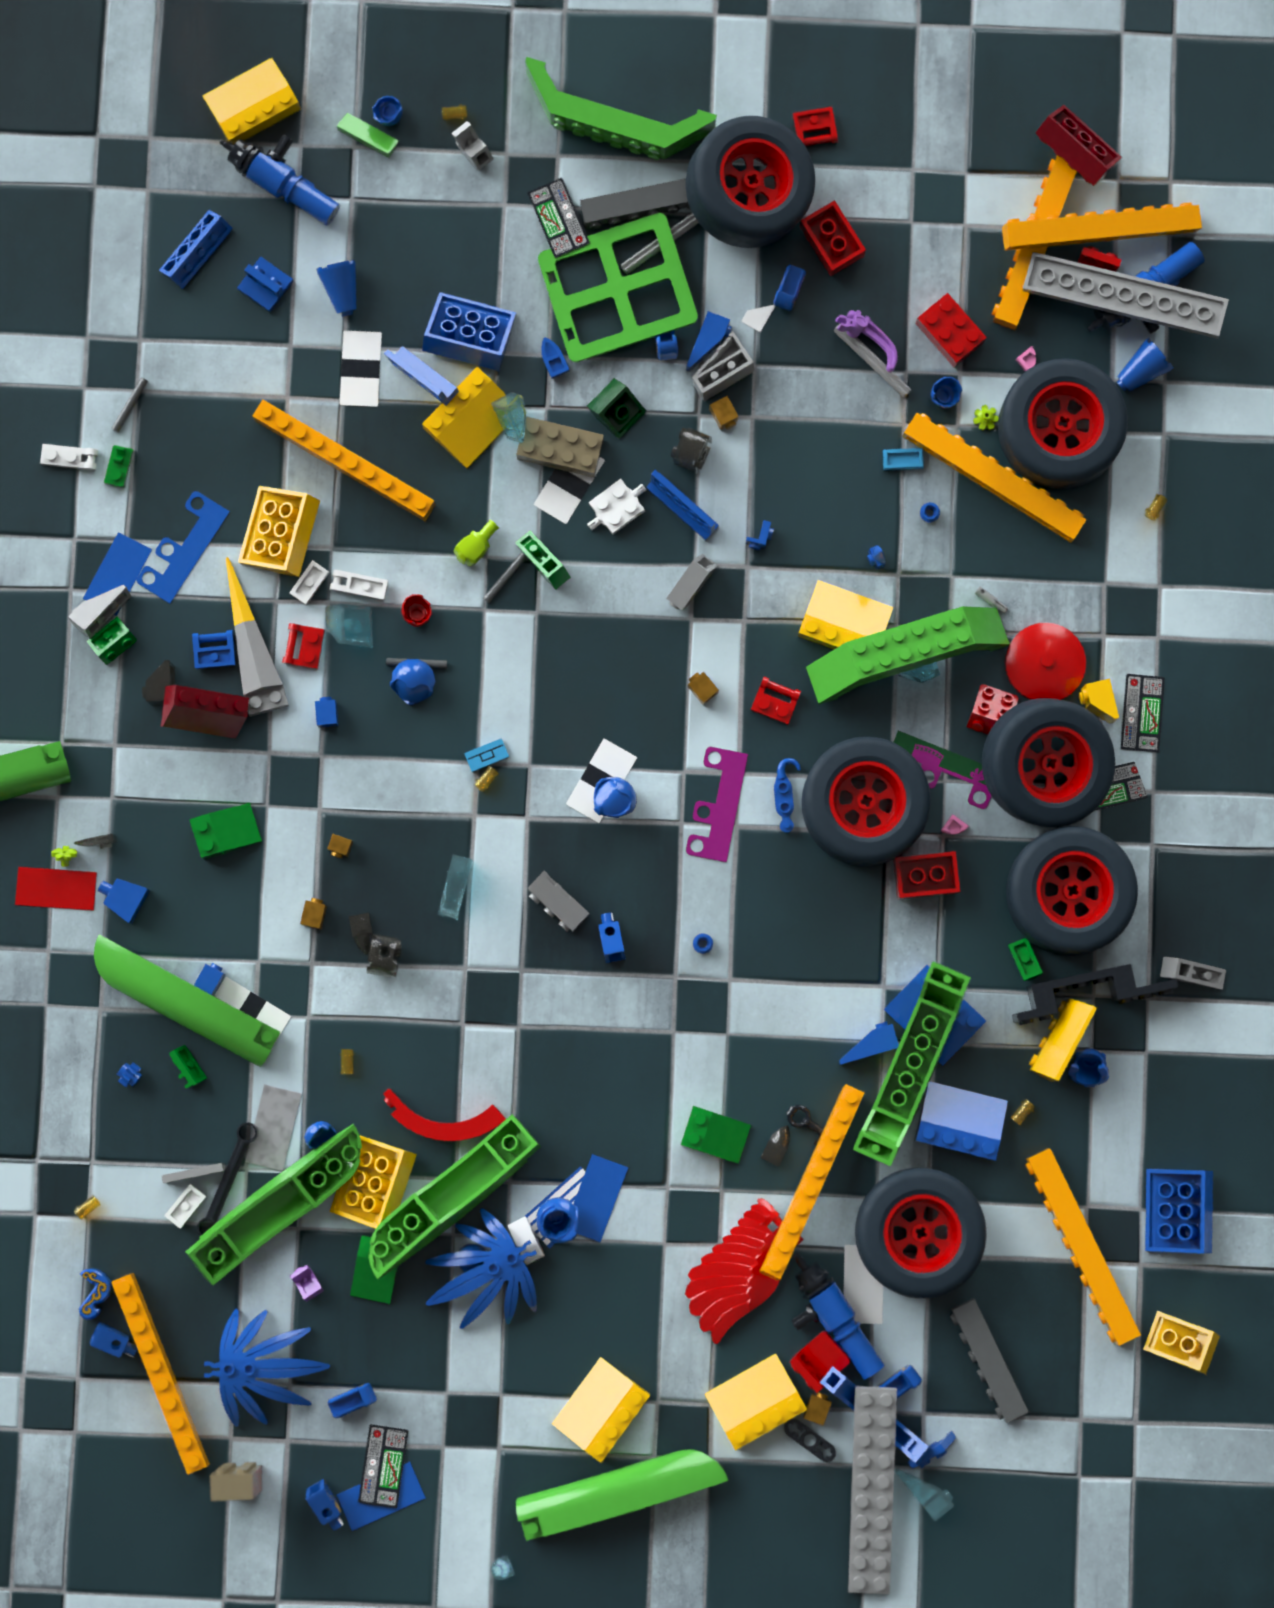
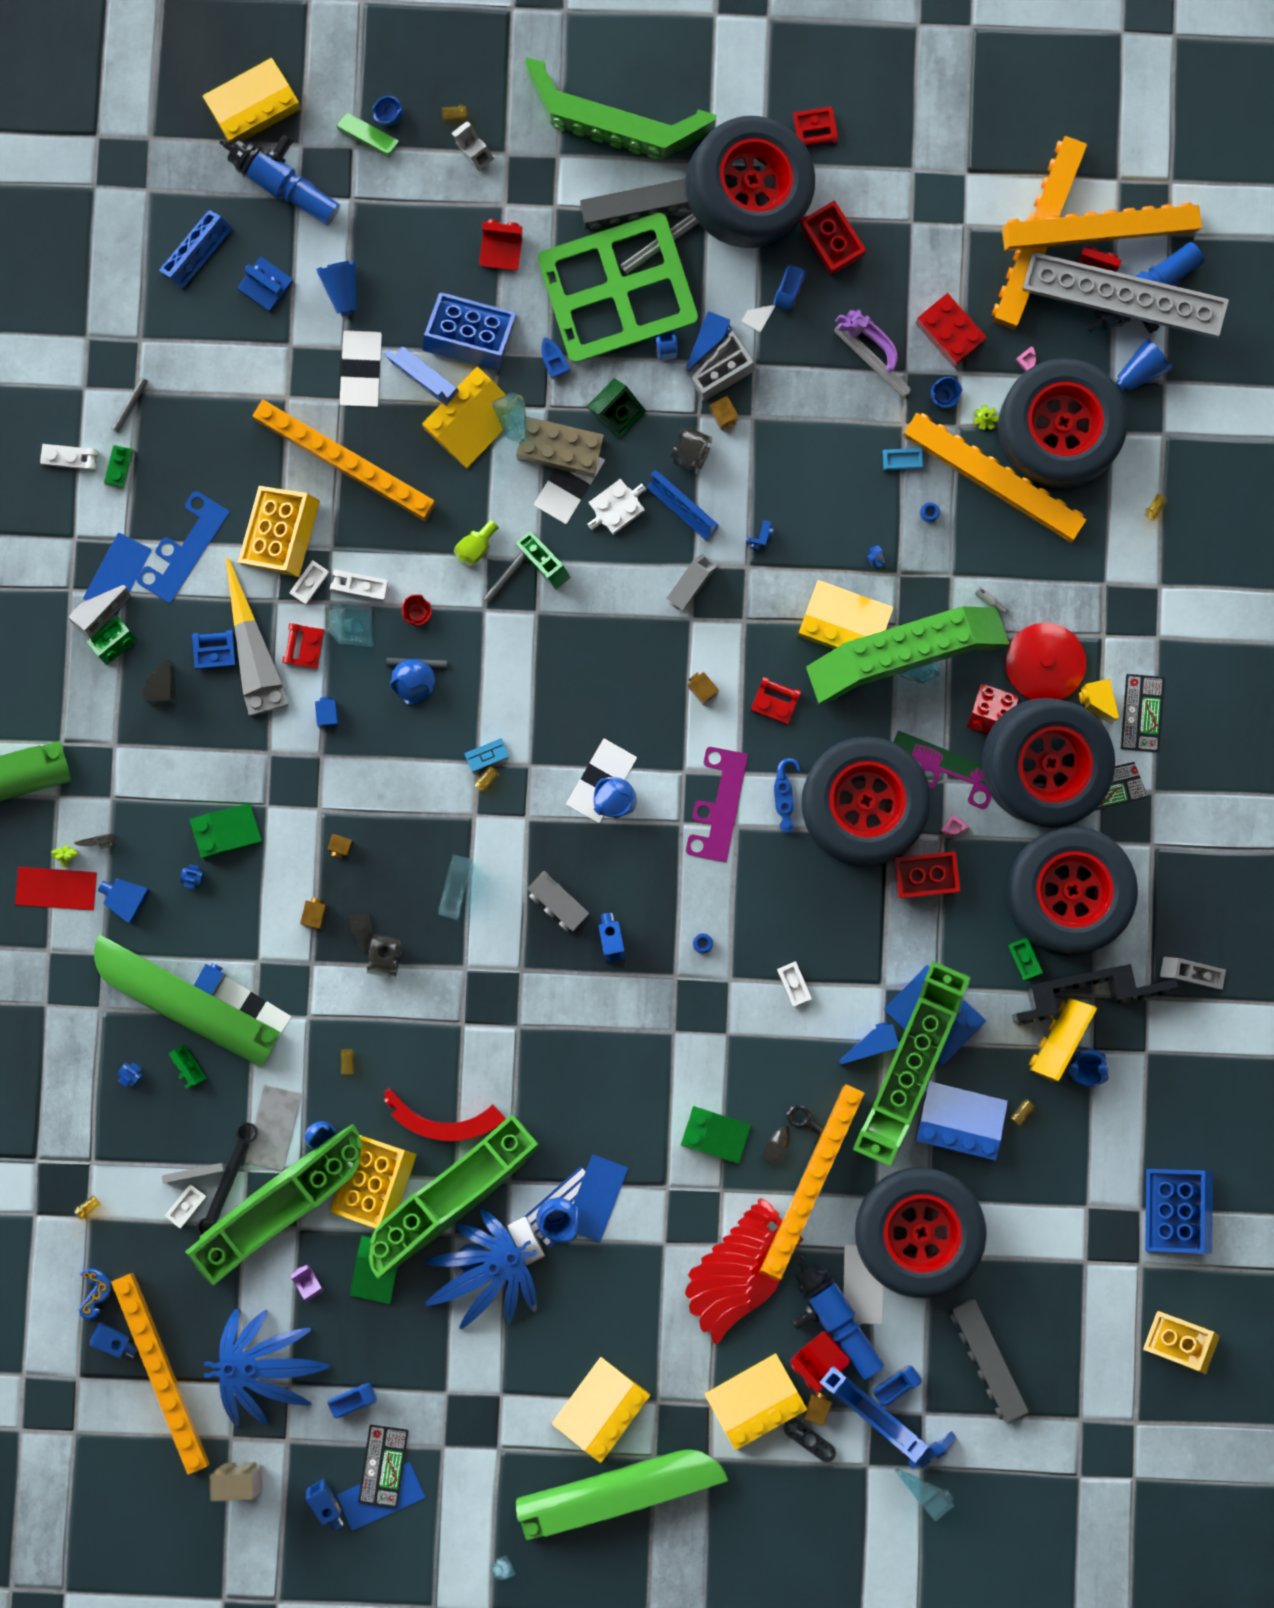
dark red slope [161,685,249,738] -> none
sticker [528,178,590,258] -> none
light grey plate [848,1386,897,1594] -> none
light orange brick [1025,1148,1141,1346] -> none
dark red slope [1035,105,1123,186] -> none
none -> blue gear [180,864,204,890]
none -> red bracket [479,220,523,271]
none -> white plate [777,961,812,1007]

